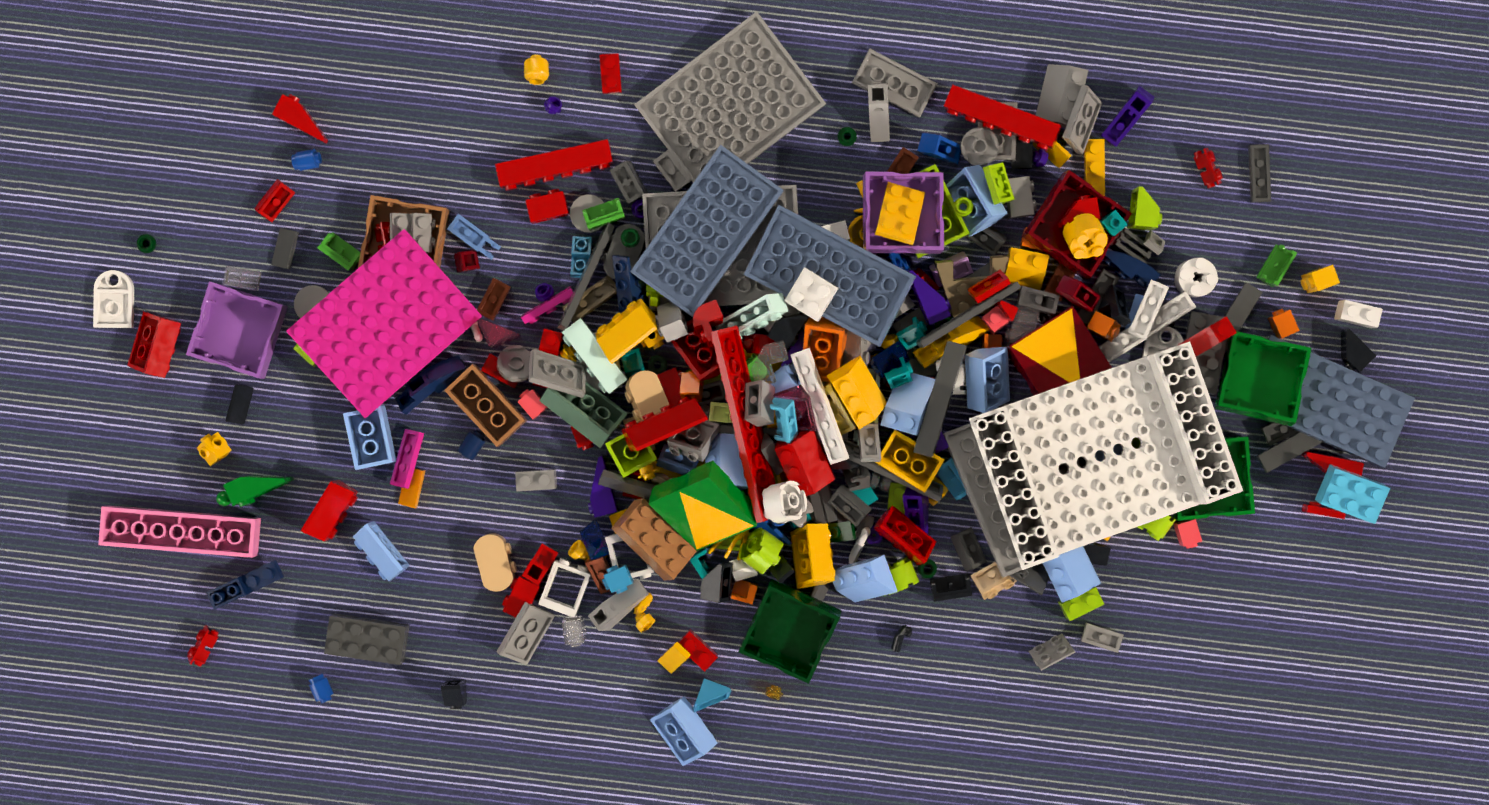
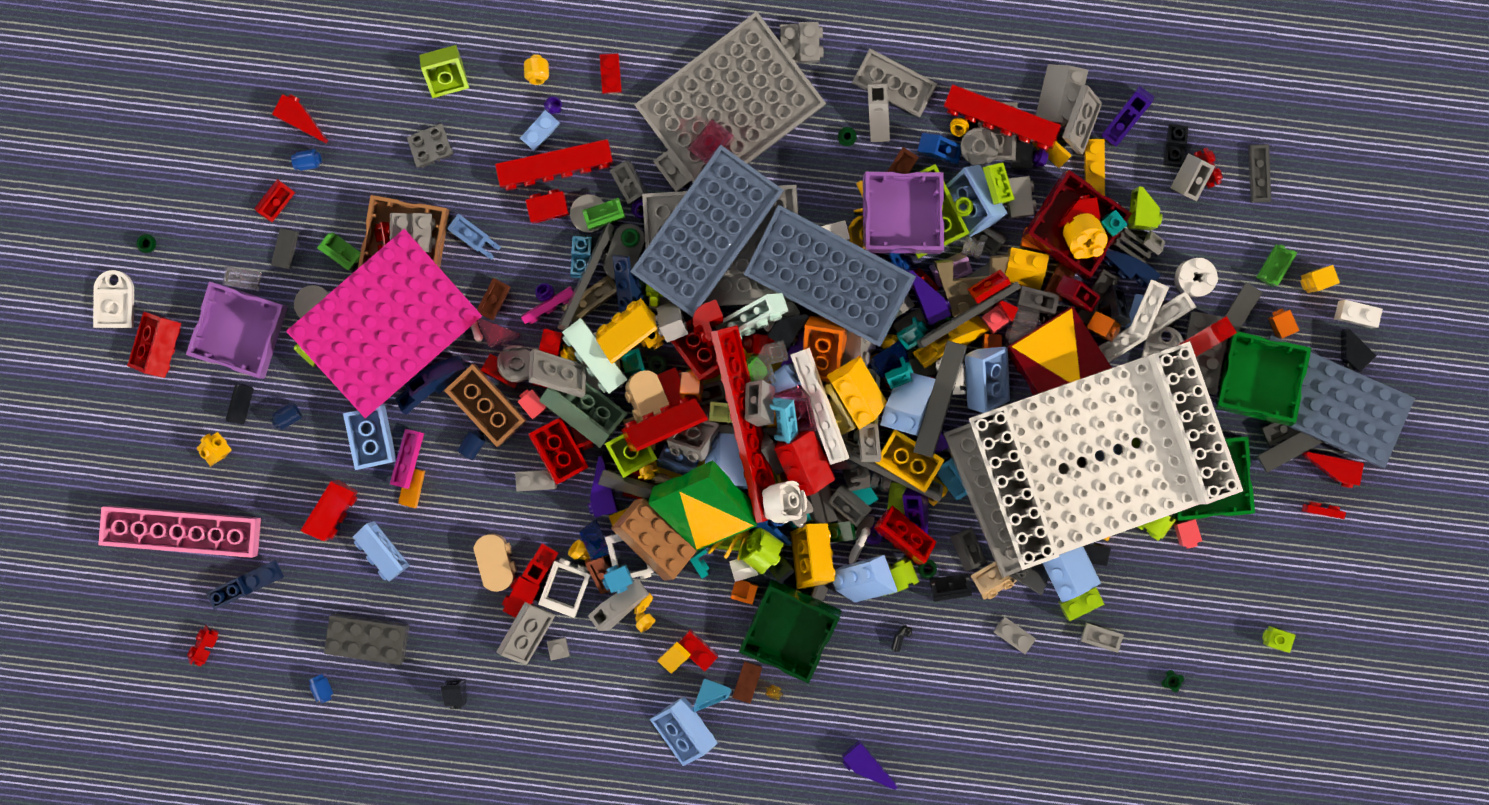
green slope [216,475,294,507] -> none
dark red slope [454,250,480,273] -> none
clear slope [562,616,587,647] -> none
slope [700,562,733,603] -> none
white plate [784,267,838,322] -> none
yellow plate [875,182,925,245] -> none
light grey hinge [1028,633,1075,671] -> none
medium azure brick [1315,464,1390,524] -> none
none -> dark blue brick [271,402,303,430]
none -> dark grey hinge [407,123,454,168]
none -> lime slope [419,45,469,98]
none -> light blue plate [520,110,560,152]
none -> red slope [528,417,589,485]
none -> light grey plate [547,637,570,661]
none -> clear pink slope [687,119,735,164]
none -> copper tile [732,661,763,704]
none -> light grey plate [780,22,823,63]
none -> dark purple slope [842,740,898,790]
none -> yellow plate [950,118,969,137]
none -> clear wheel [961,236,985,259]
none -> light grey plate [993,616,1036,654]
none -> dark green plate [1161,670,1184,693]
none -> black slope [1163,124,1188,168]
none -> light grey brick [1170,153,1215,201]
none -> lime brick [1262,626,1296,653]

